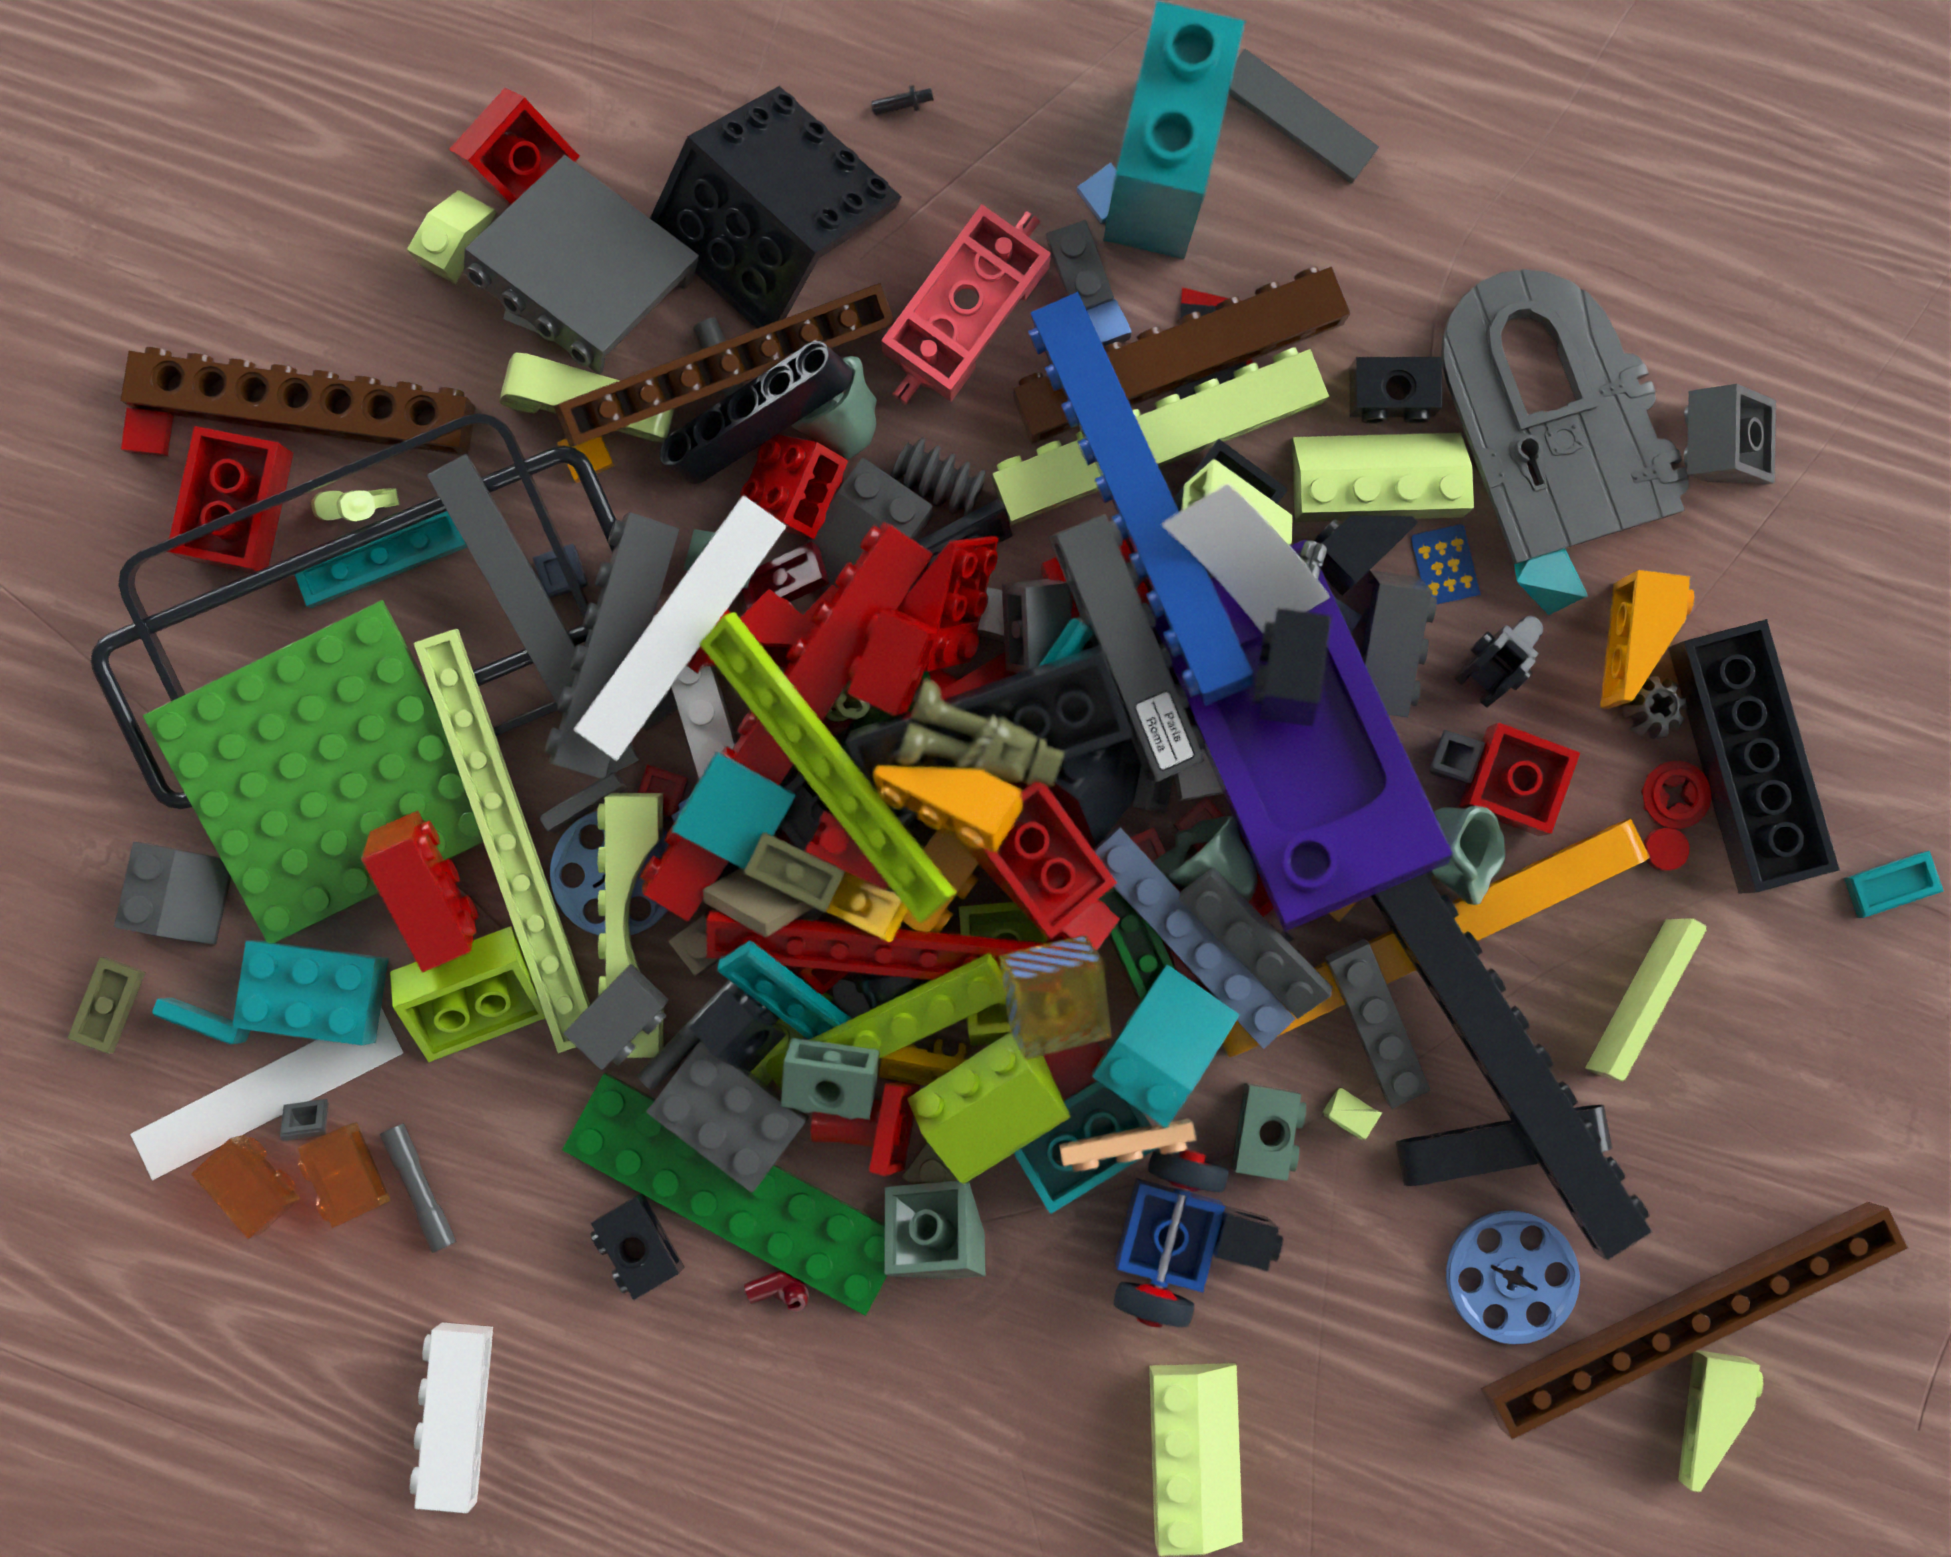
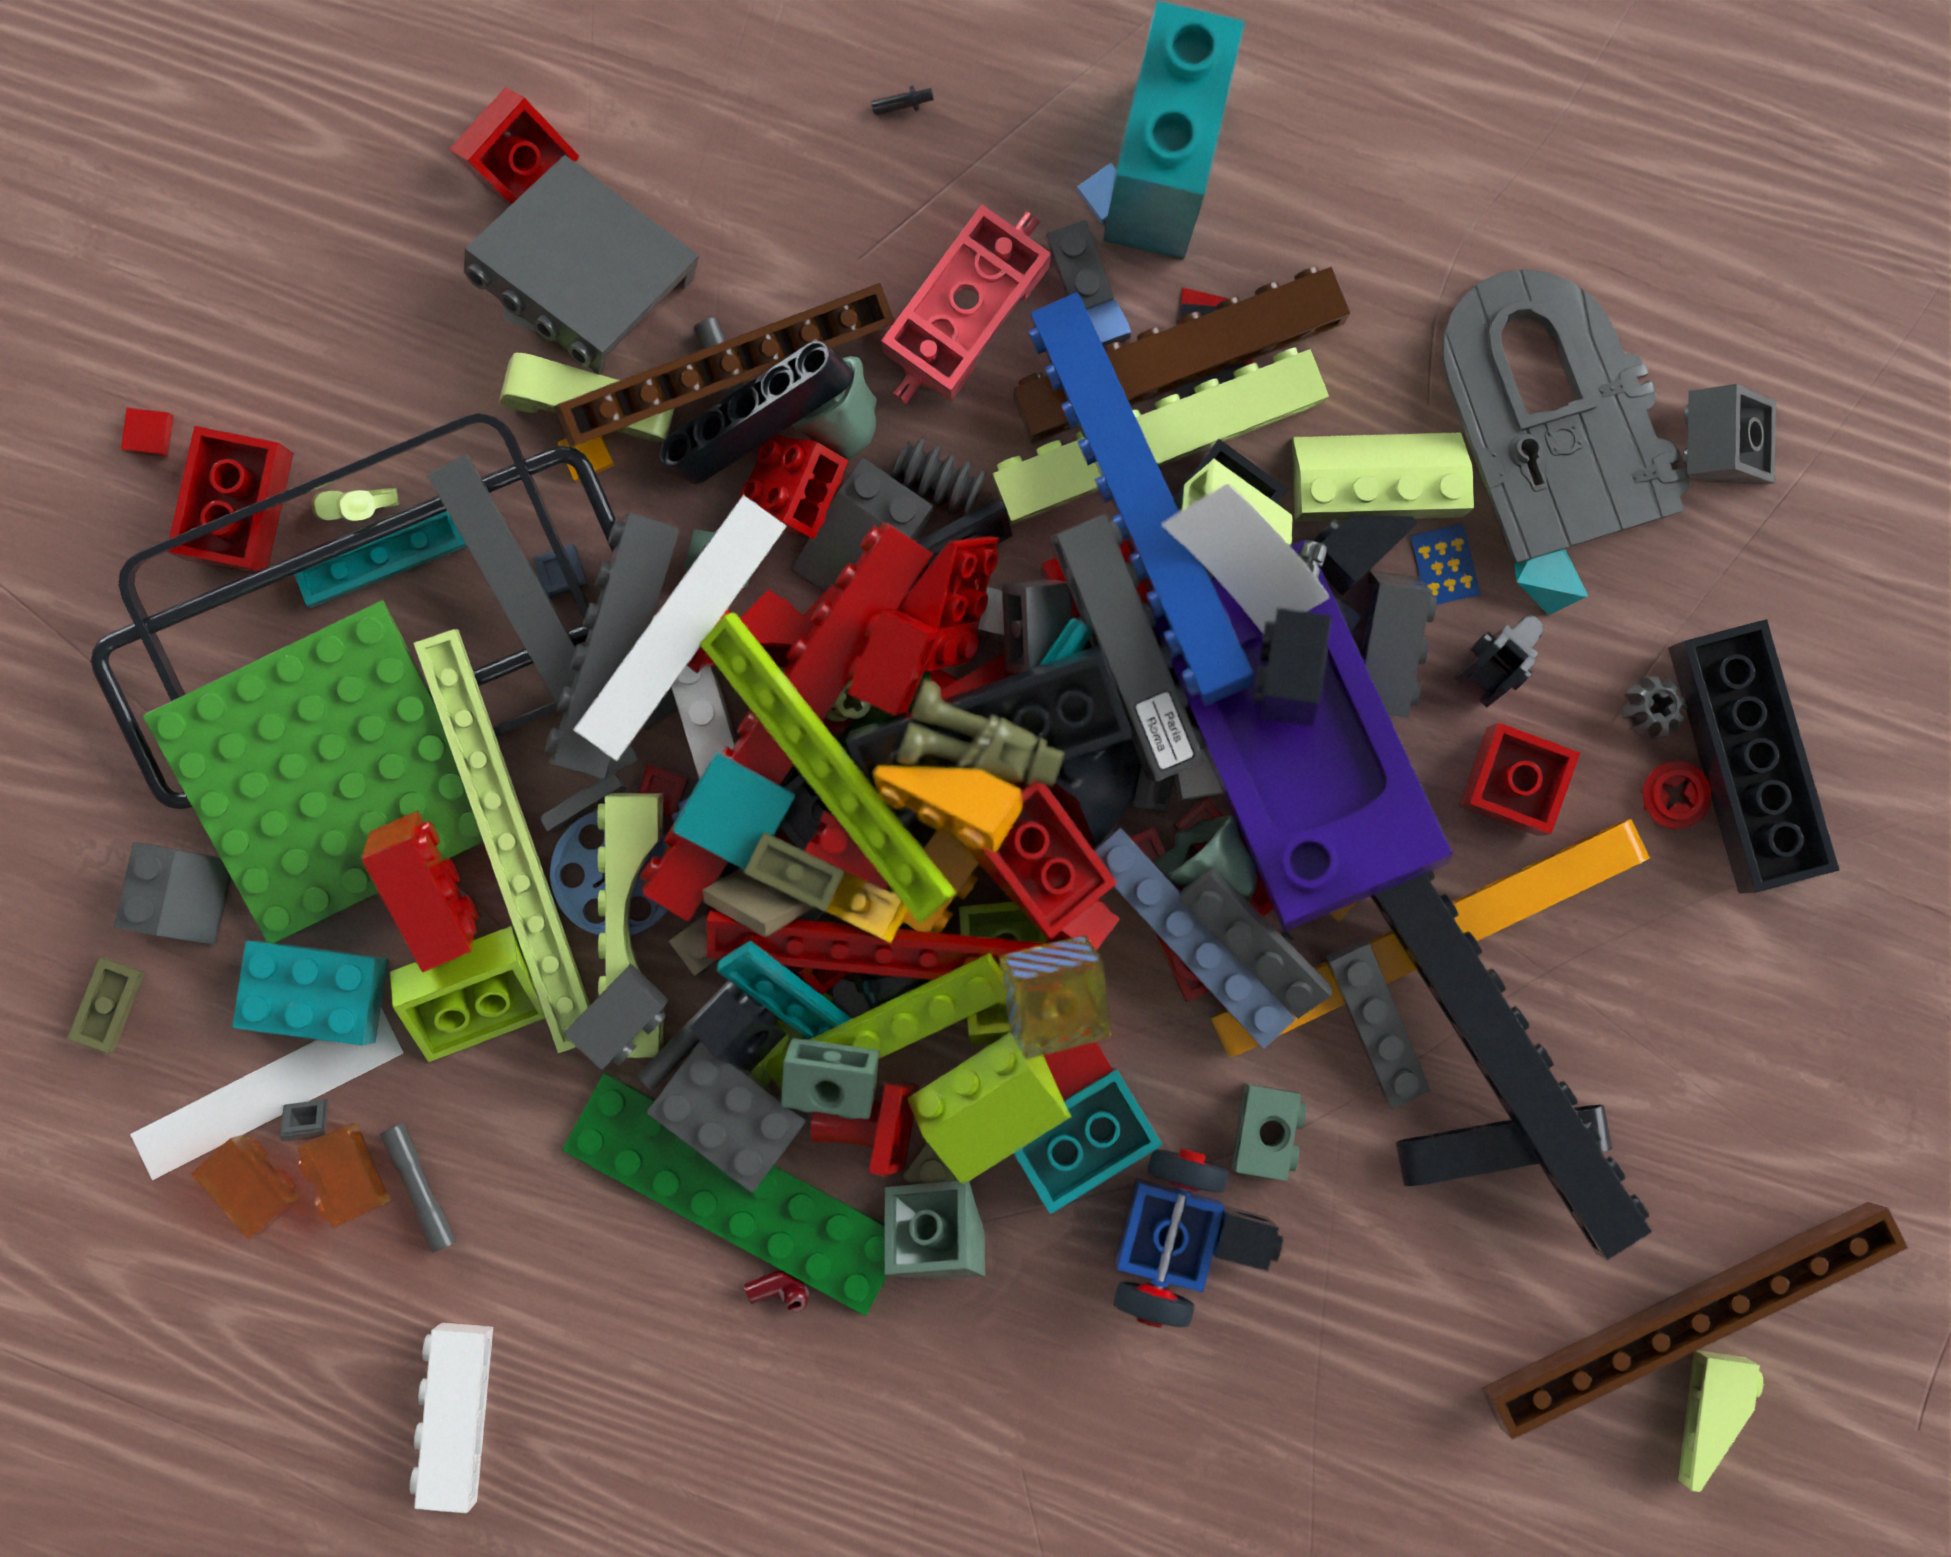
reddish brown brick [120,347,476,455] -> none
teal tile [152,997,251,1045] -> none
yellowish green slope [407,190,497,284] -> none
black brick [591,1193,685,1300] -> none
black bracket [650,86,902,329] -> none
dark red plate [742,541,829,610] -> none
yellow plate [879,1039,968,1086] -> none
light nougat plate [1059,1118,1196,1171] -> none
teal slope [1092,964,1240,1128] -> none
green brick [1098,887,1175,1003] -> none
yellowish green slope [1149,1363,1243,1556] -> none
dark grey tile [1228,48,1379,184] -> none
yellowish green slope [1322,1088,1382,1140] -> none
black brick [1349,357,1442,424] -> none
dark grey slope [1429,730,1486,784] -> none
sand green piece [1432,806,1505,905] -> none
medium blue wedge [1446,1210,1580,1344] -> none
yellowish green tile [1585,919,1707,1081] -> none
light orange slope [1600,570,1694,709] -> none
red tile [1643,828,1690,871] -> none
teal tile [1844,851,1944,918] -> none

